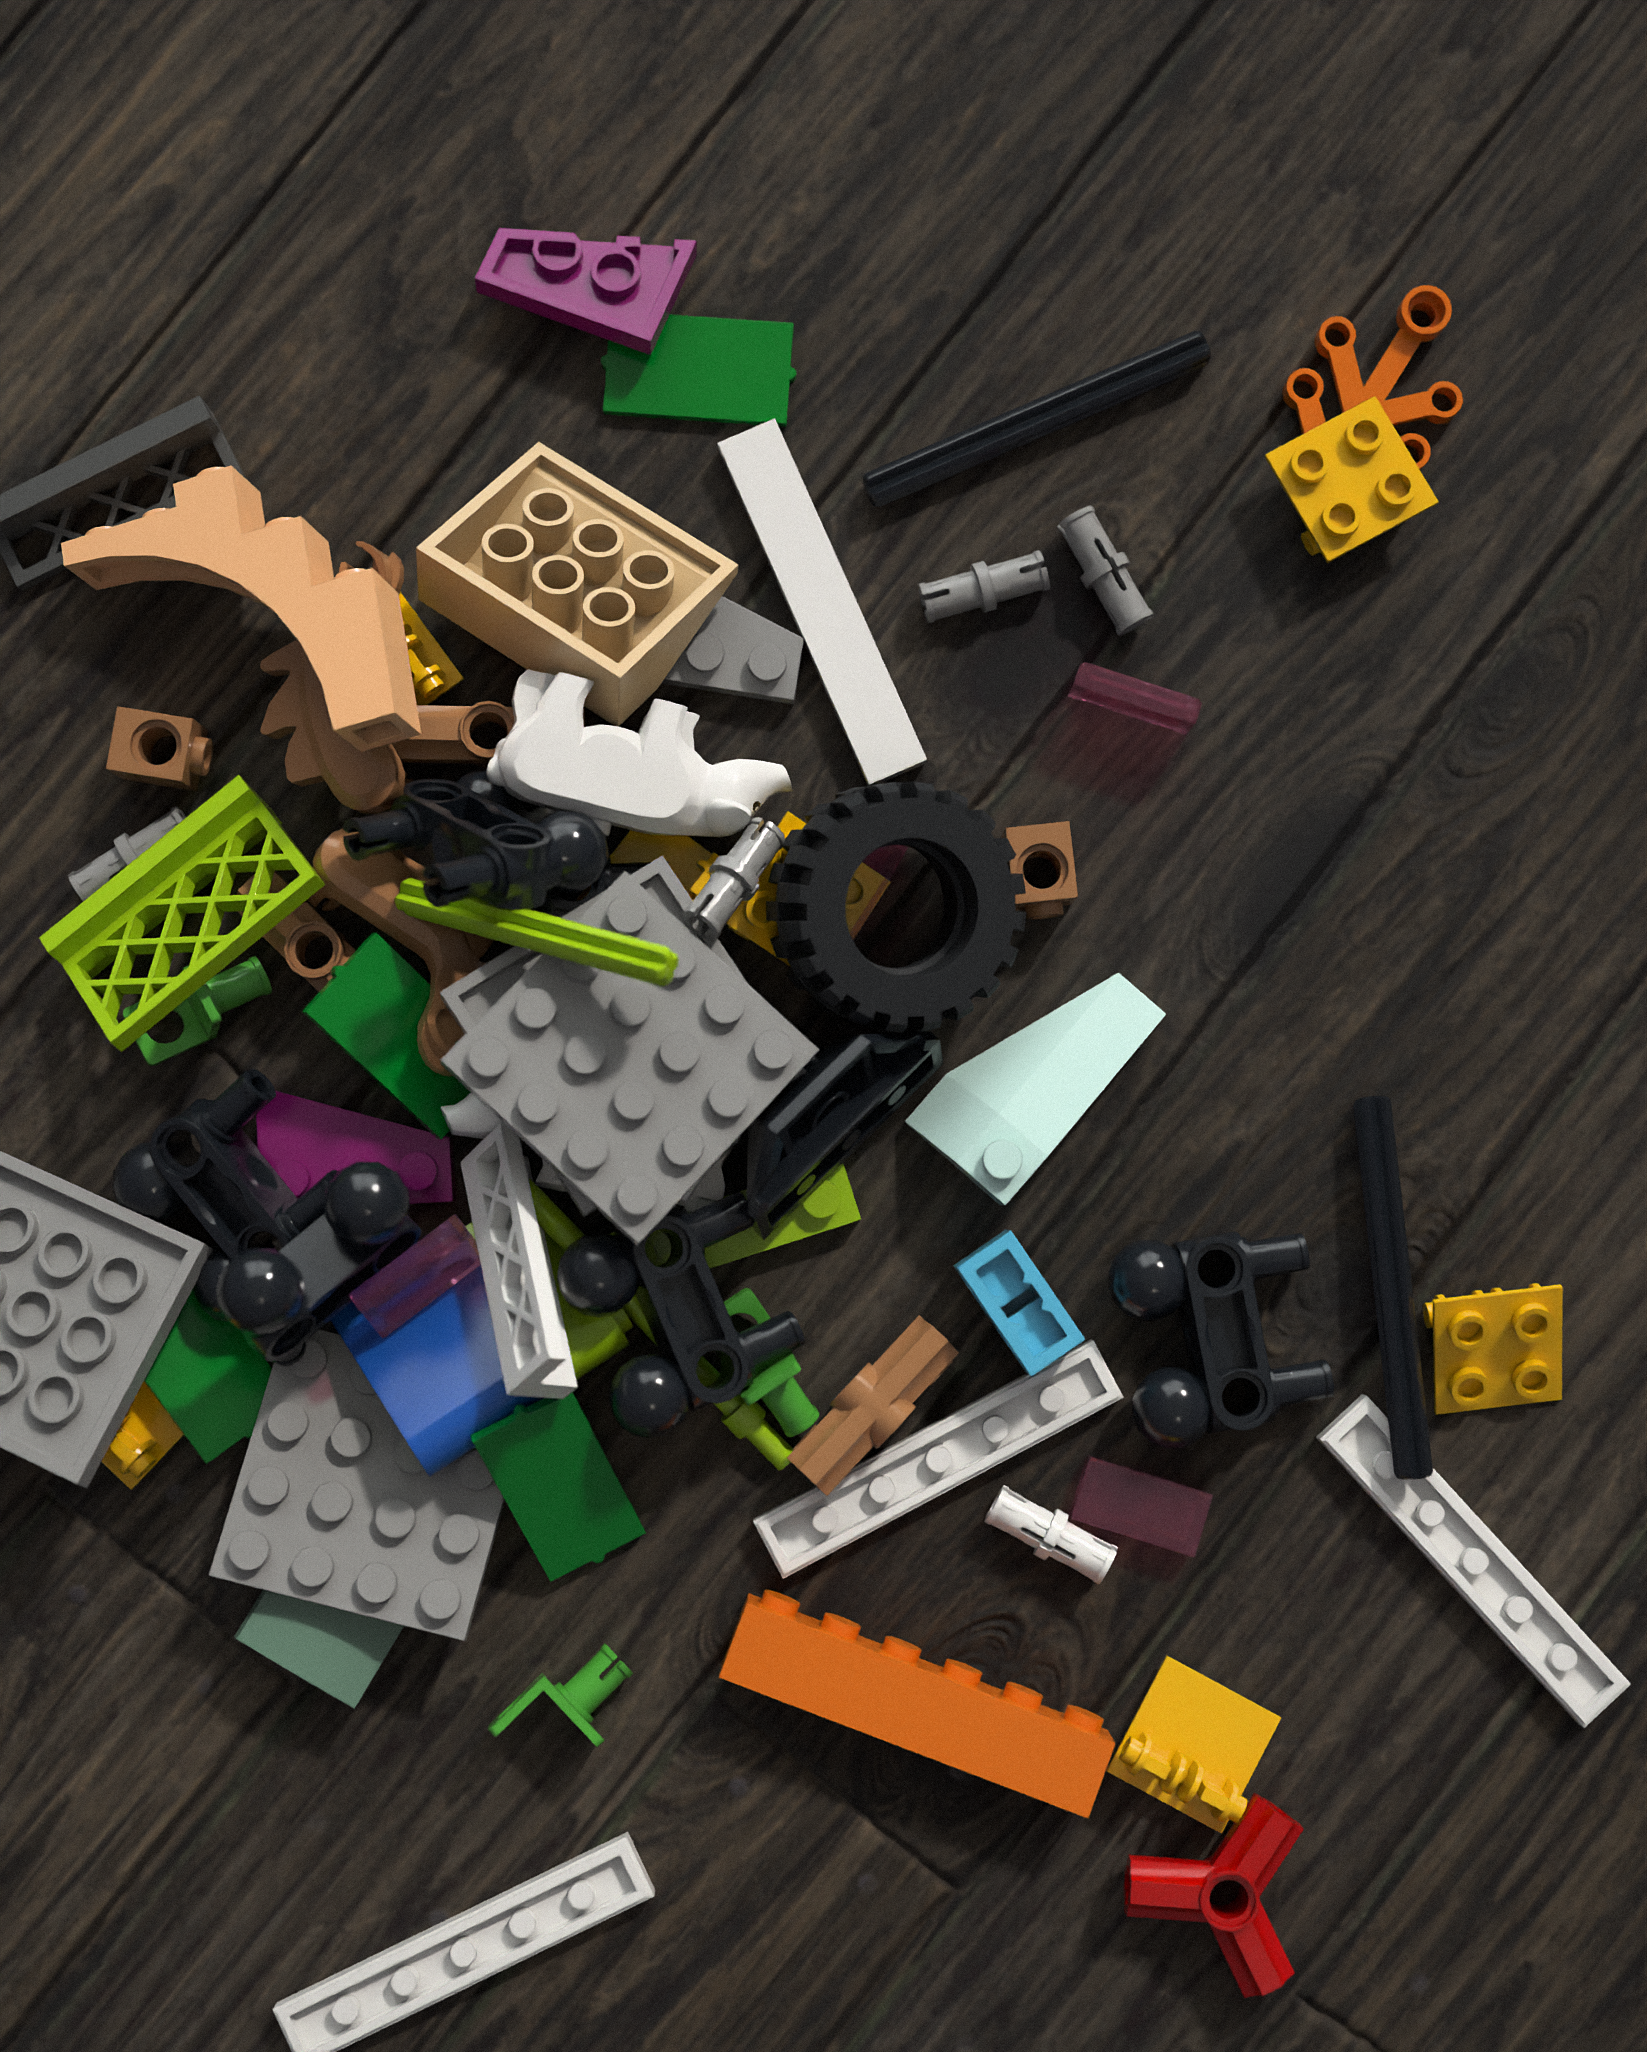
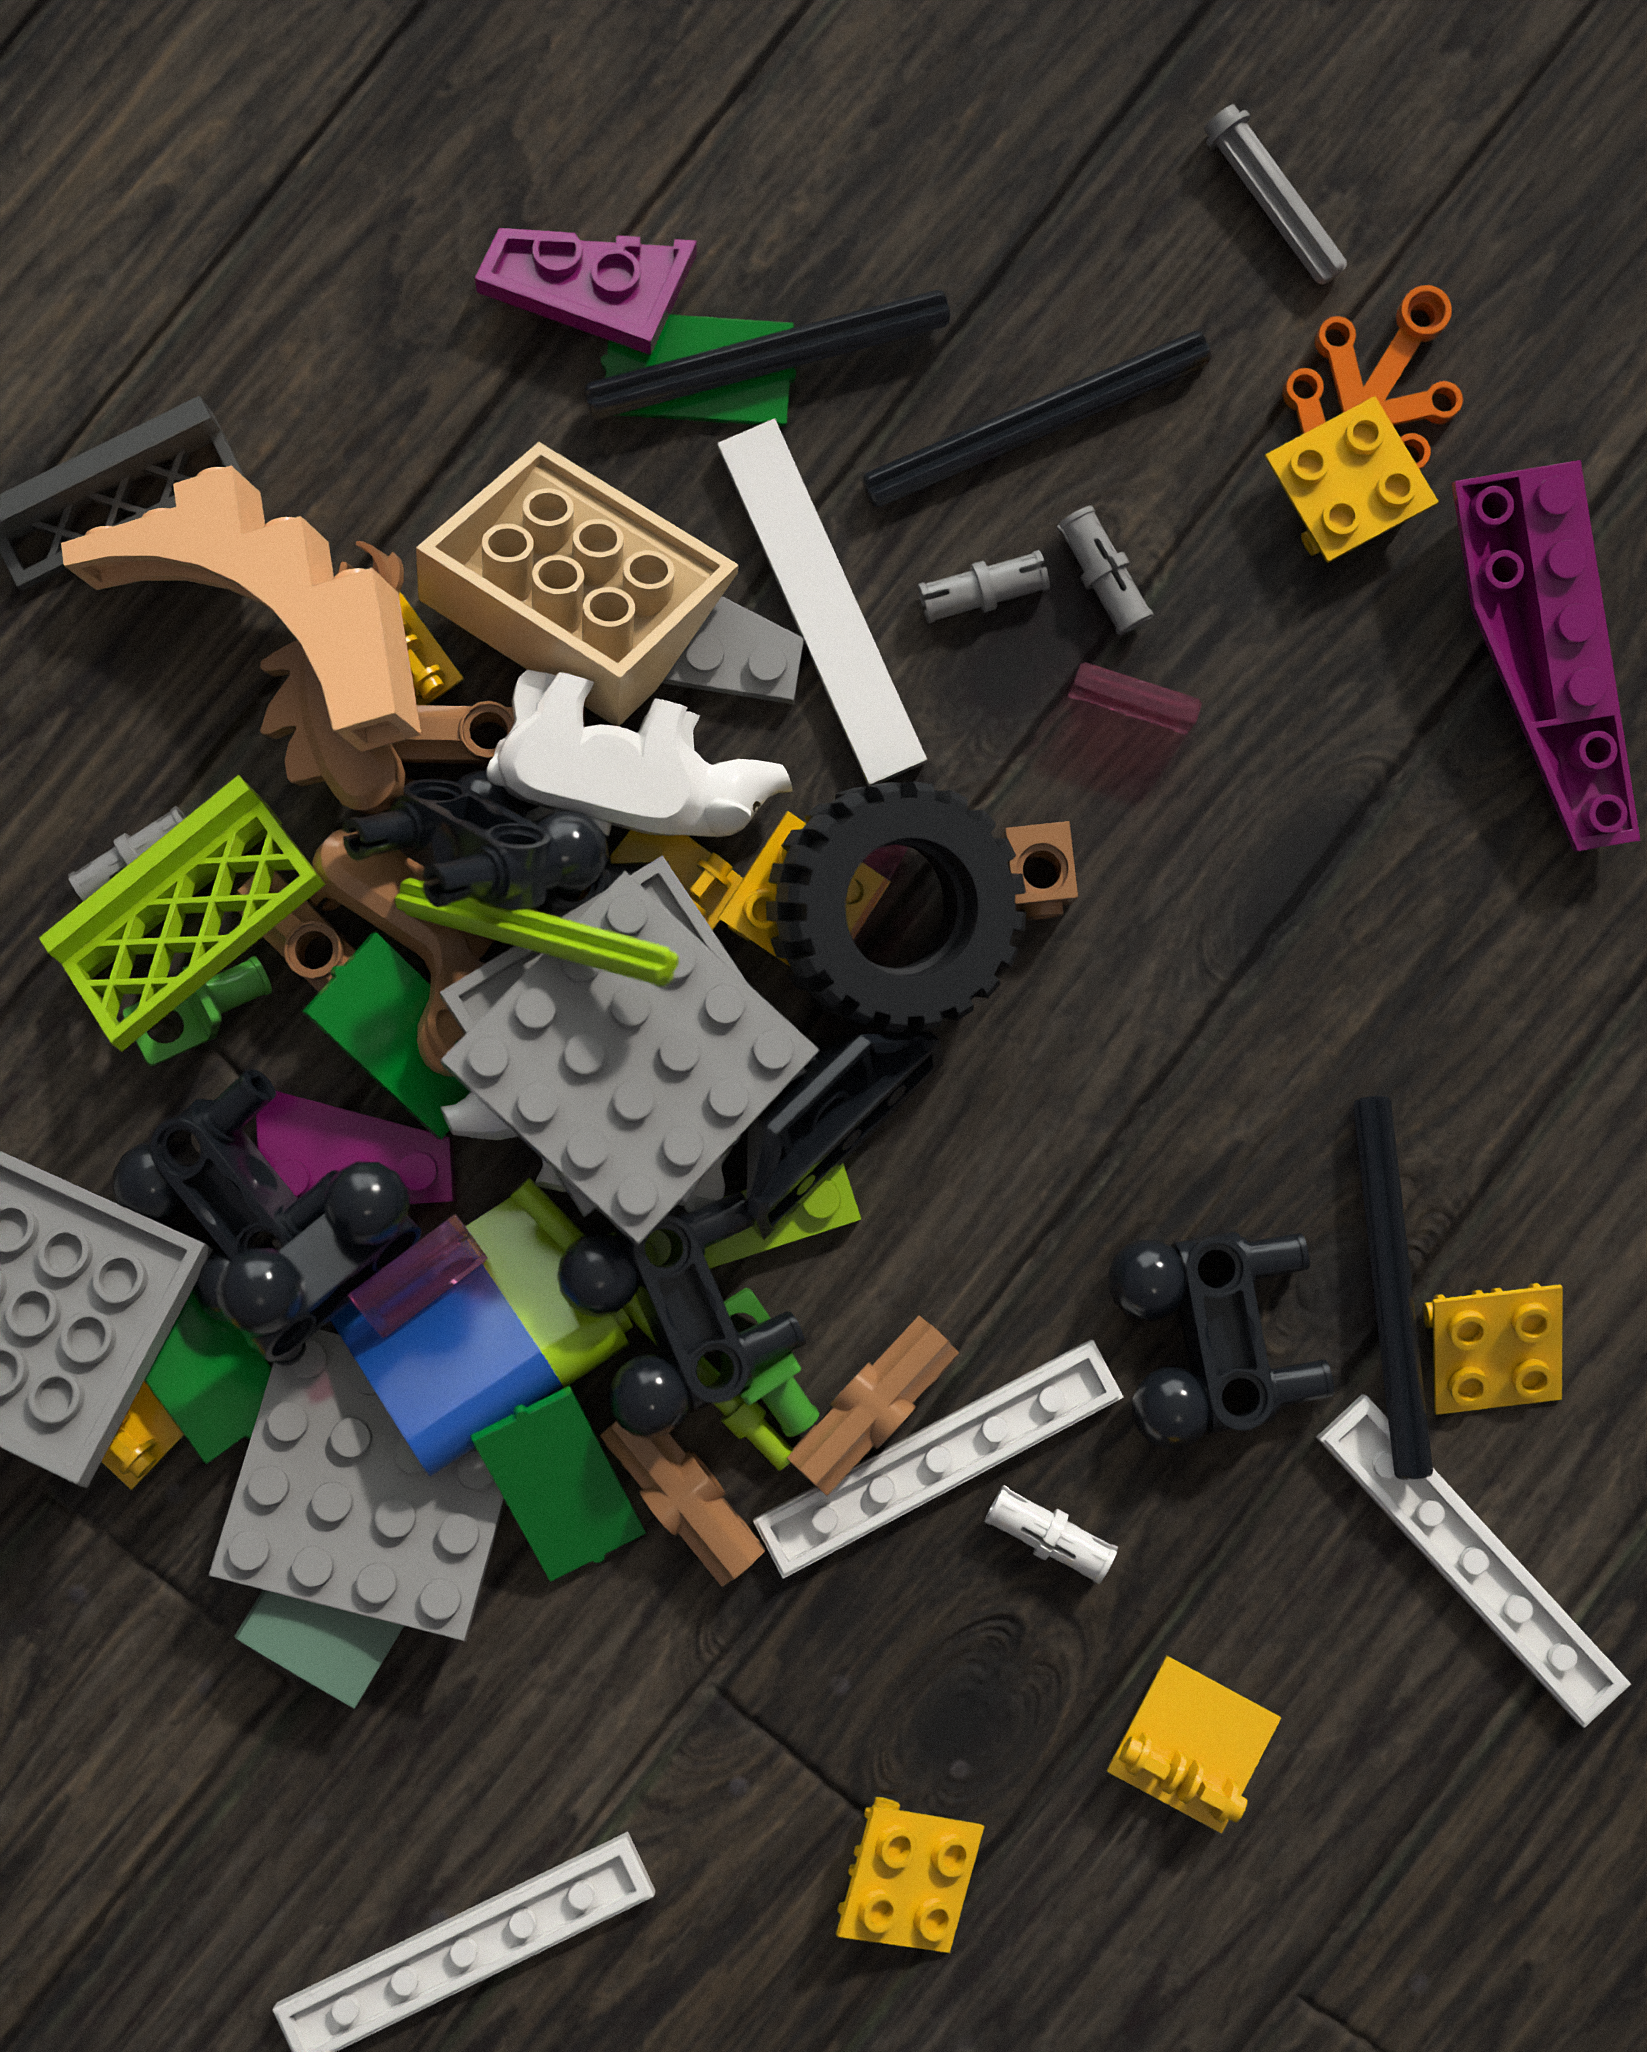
medium nougat brick [106,706,213,791] -> none
white fence [460,1123,577,1399] -> none
bright green bracket [488,1643,633,1748] -> none
light grey pin [682,817,786,940] -> none
orange brick [719,1590,1116,1818] -> none
light aqua wedge [905,973,1166,1205] -> none
medium azure brick [953,1230,1086,1377] -> none
clear pink tile [1069,1455,1213,1557] -> none
red piece [1123,1792,1304,1998] -> none
none -> black axle [585,289,950,419]
none -> medium nougat piece [600,1420,765,1587]
none -> yellow hinge [836,1797,984,1953]
none -> light grey axle [1204,104,1347,284]
none -> magenta wedge [1451,460,1641,852]

